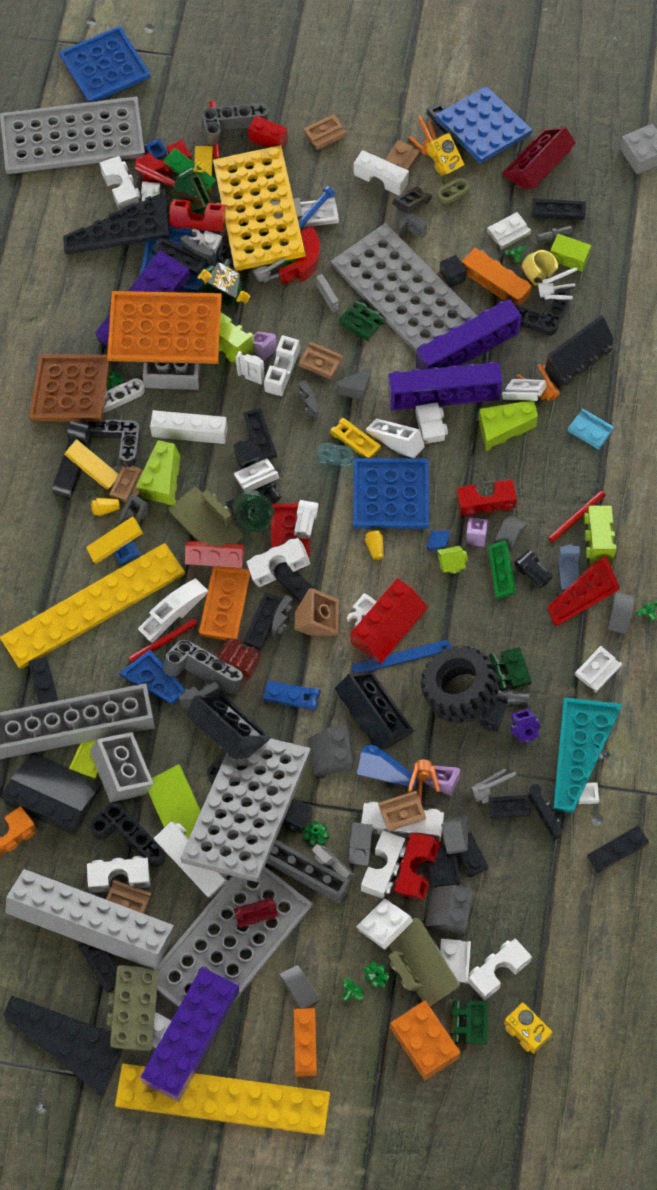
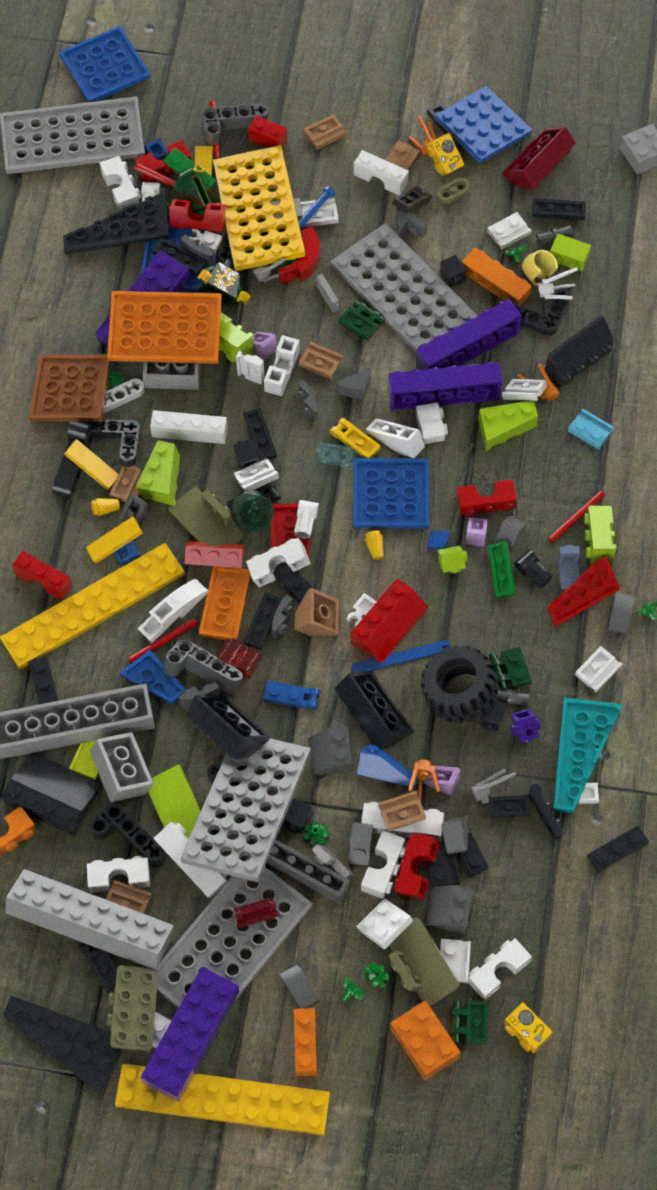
none -> red arch [12,550,73,601]

